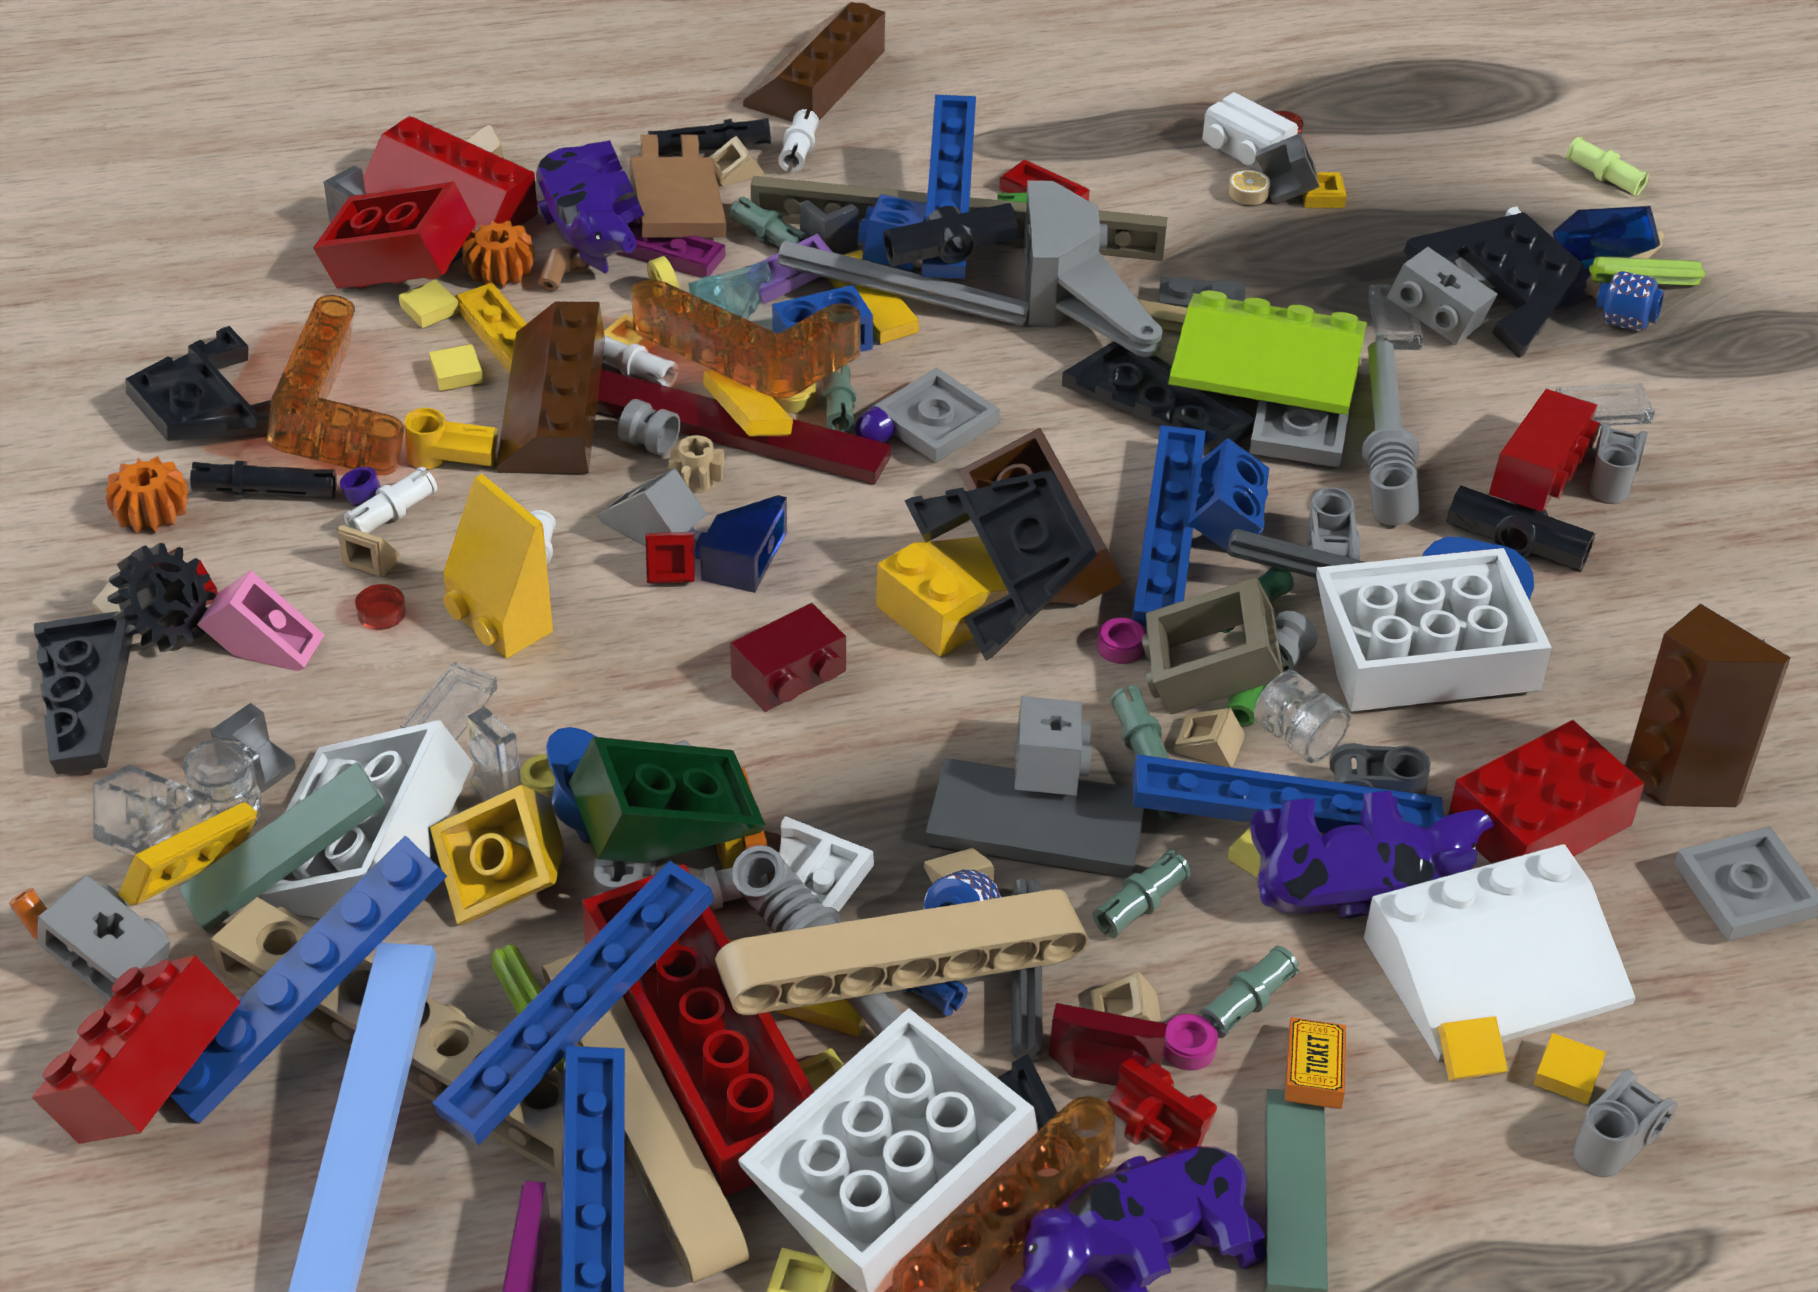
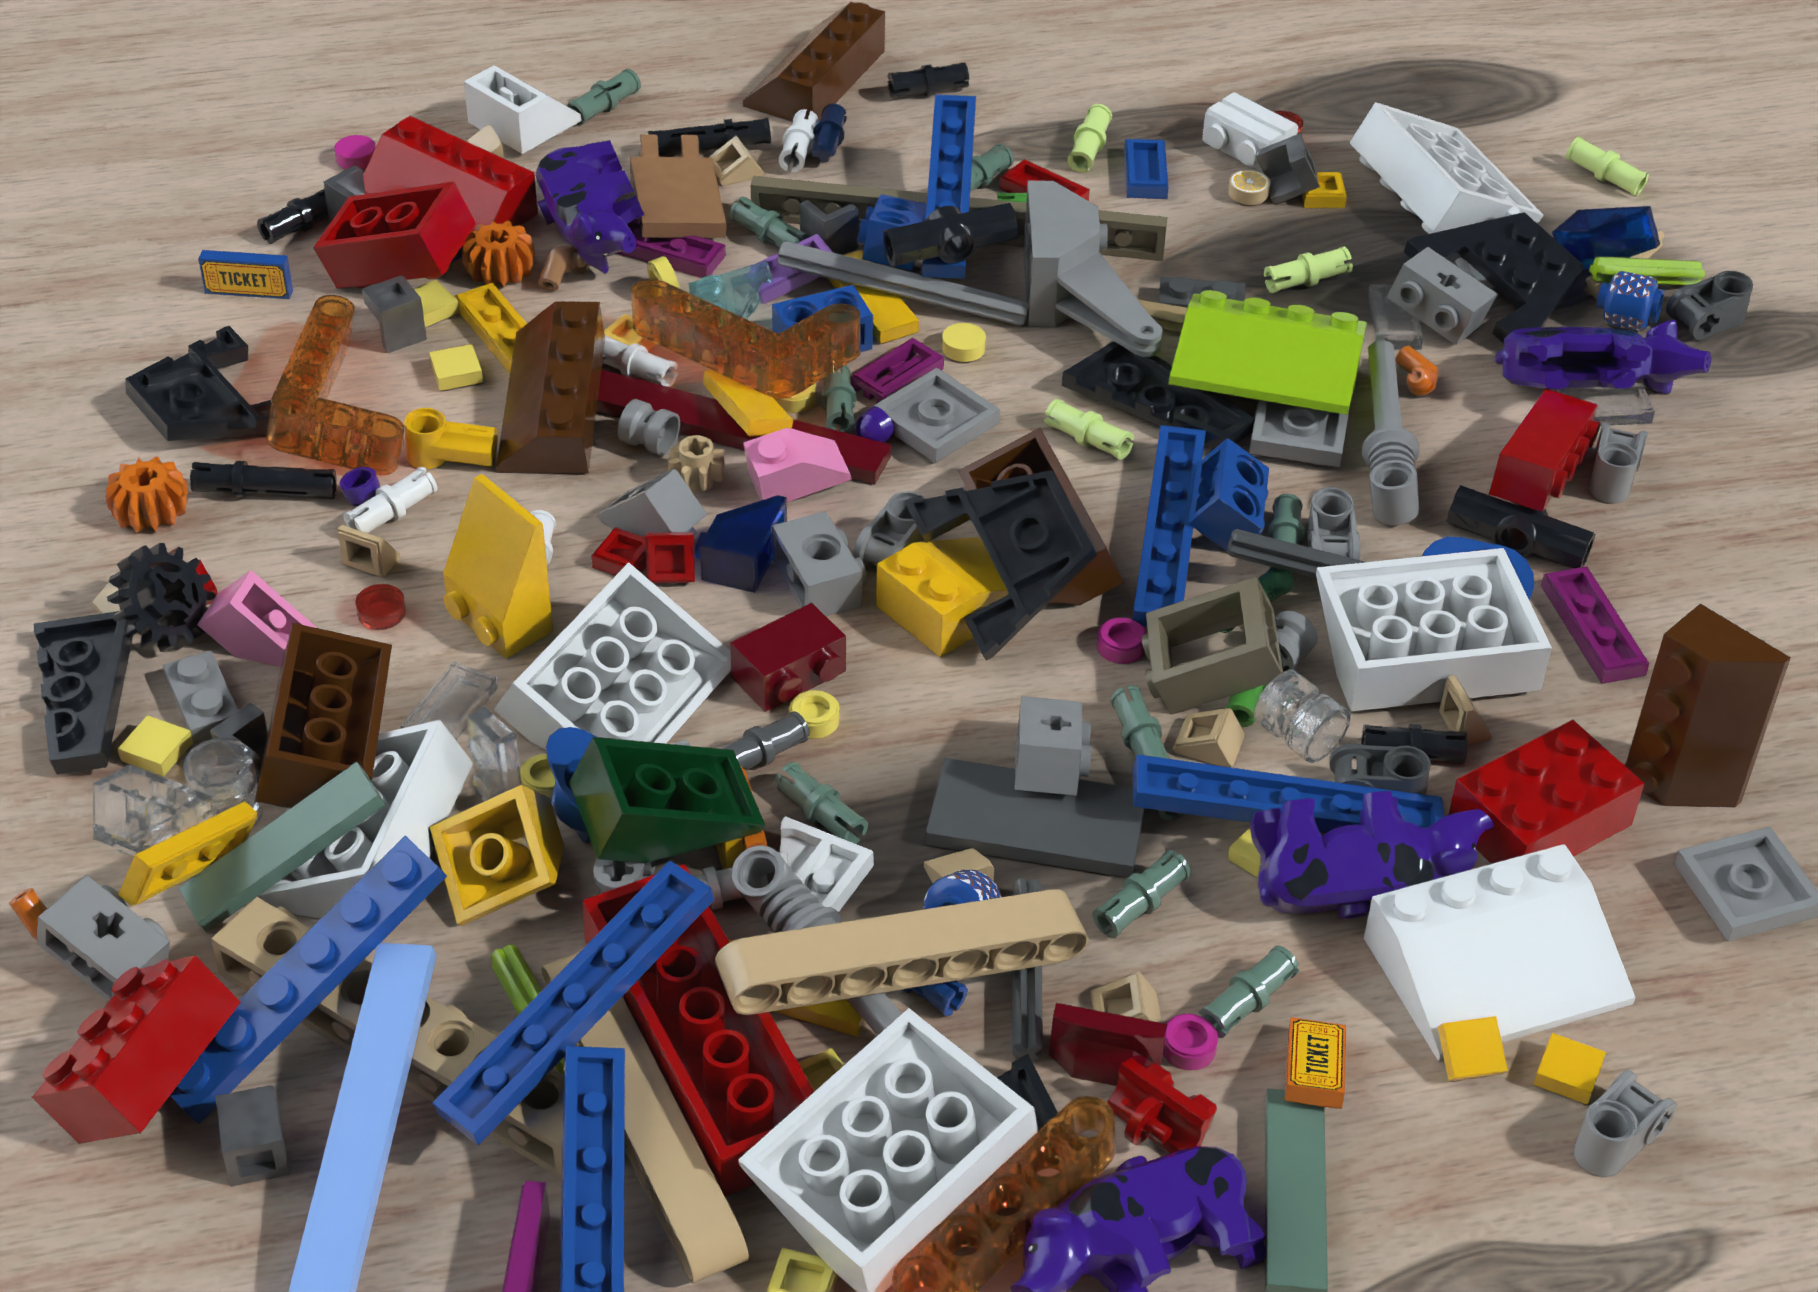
none -> light yellow tile [118,715,193,777]
none -> light grey plate [163,650,238,744]
none -> tile [198,250,293,299]
none -> flat silver panel [215,1085,290,1187]
none -> reddish brown slope [255,623,392,809]
none -> black pin [257,189,328,244]
none -> dark pink tile [334,135,376,170]
none -> flat silver panel [362,275,427,353]
none -> white slope [464,65,581,154]
none -> white slope [494,562,731,750]
none -> sand green pin [567,69,641,125]
none -> red tile [591,527,646,576]
none -> dark grey pin [720,711,810,770]
none -> bright pink slope [743,428,851,510]
none -> light grey brick [772,511,867,616]
none -> sand green pin [774,762,868,844]
none -> light yellow tile [789,690,840,739]
none -> dark blue axle [811,103,847,163]
none -> magenta tile [851,337,944,404]
none -> light grey piece [853,491,926,567]
none -> black pin [887,62,969,98]
none -> light yellow tile [942,323,986,362]
none -> sand green pin [970,143,1014,192]
none -> yellowish green pin [1044,399,1134,460]
none -> yellowish green pin [1068,104,1112,173]
none -> blue tile [1124,139,1169,199]
none -> yellowish green pin [1264,246,1353,293]
none -> sand green pin [1267,493,1305,575]
none -> white slope [1350,102,1544,234]
none -> black pin [1361,724,1468,764]
none -> orange arm [1395,346,1438,396]
none -> tan slope [1439,675,1492,745]
none -> dark purple animal [1495,319,1711,394]
none -> magenta tile [1541,566,1650,684]
none -> dark grey piece [1666,271,1753,341]

